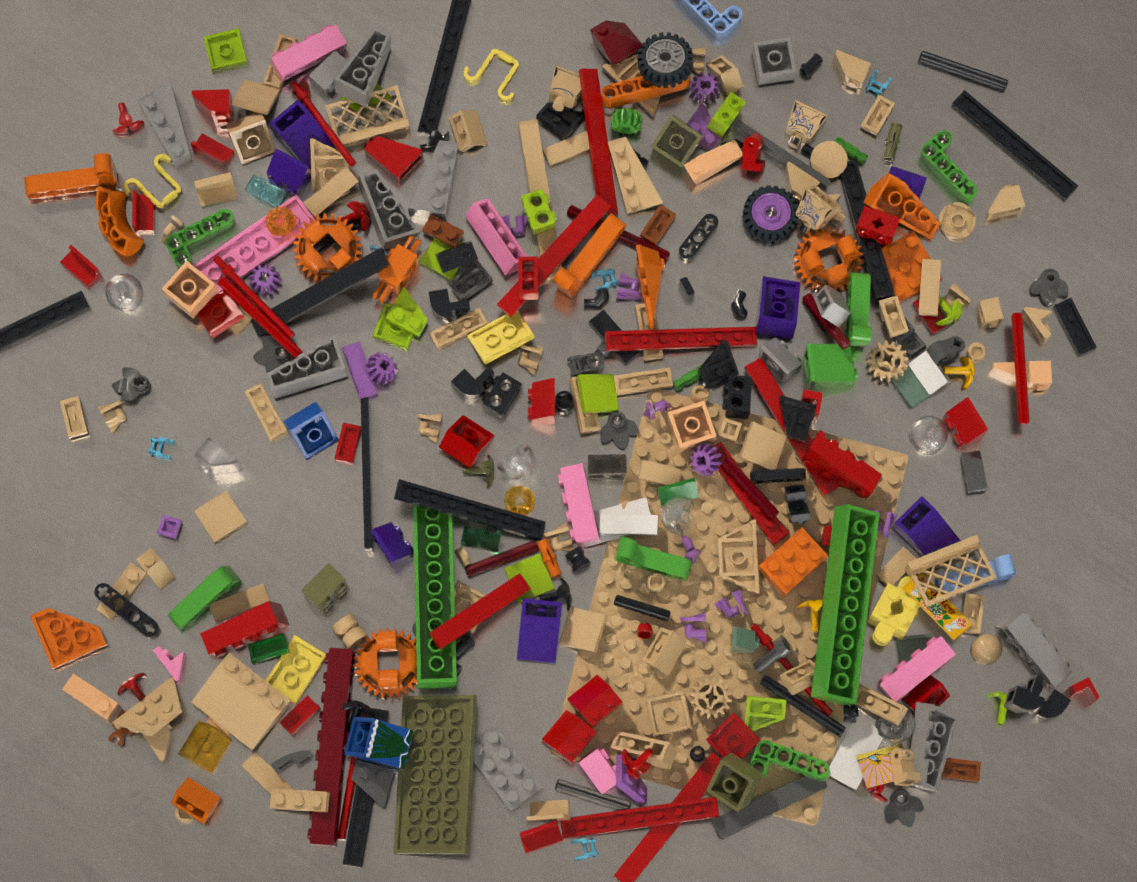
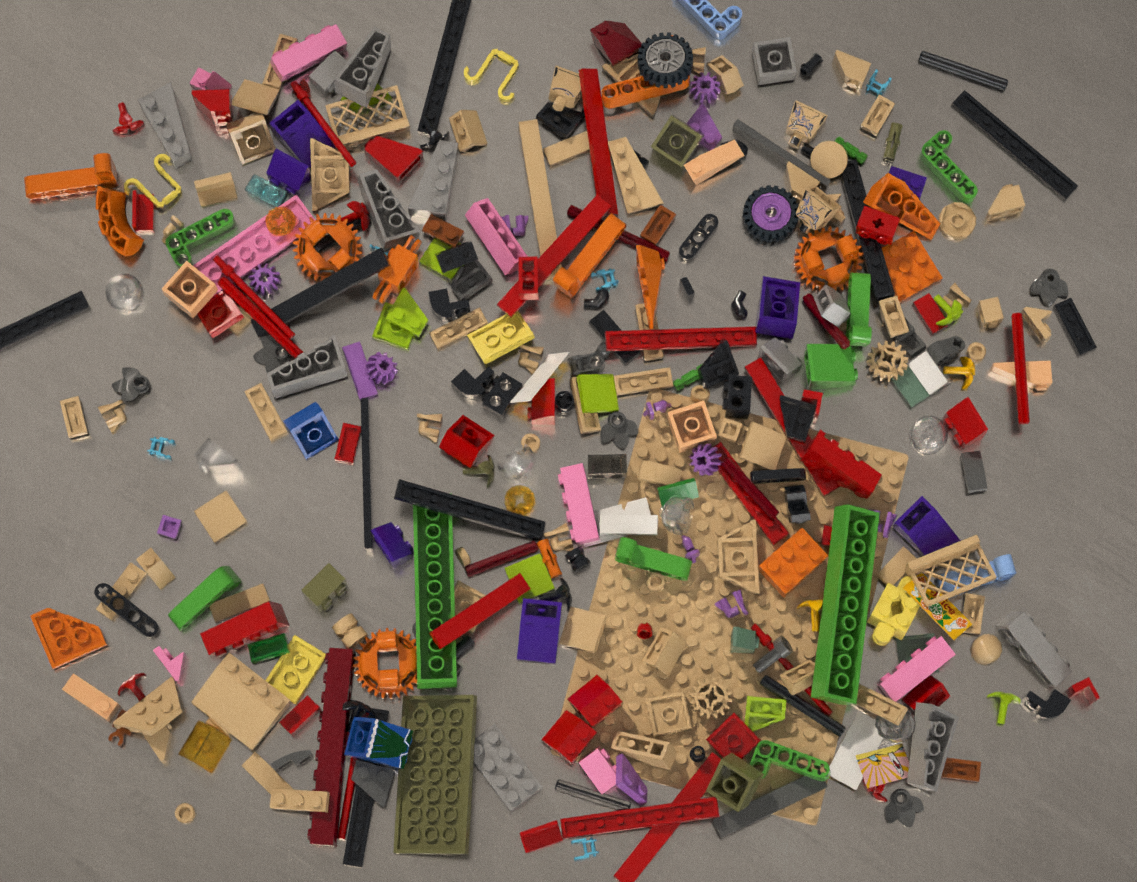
red panel [60,245,101,288] -> none
orange brick [171,777,221,824] -> none
red panel [191,133,234,168] -> none
lime tile [203,28,248,73] -> none
tan tile [303,167,359,218] -> none
clear green slope [461,526,502,554] -> none
lime brick [521,189,557,236] -> none
tan panel [526,799,571,822] -> none
bright green gear [611,107,642,135] -> none
black axle [614,595,671,621] -> none
medium lavender piece [616,273,642,301] -> none
red plant [622,748,654,779] -> none
medium lavender piece [680,612,706,642] -> none
lime brick [706,92,746,138] -> none
red leg [742,133,765,172] -> none
black plate [843,704,859,723] -> none
tan leg [890,747,921,787] -> none
tan tile [919,259,941,316] -> none
black brick [1004,674,1045,714] -> none
none -> bright pink slope [190,67,232,90]
none -> white sticker [510,352,570,403]
none -> tan tile [521,433,540,454]

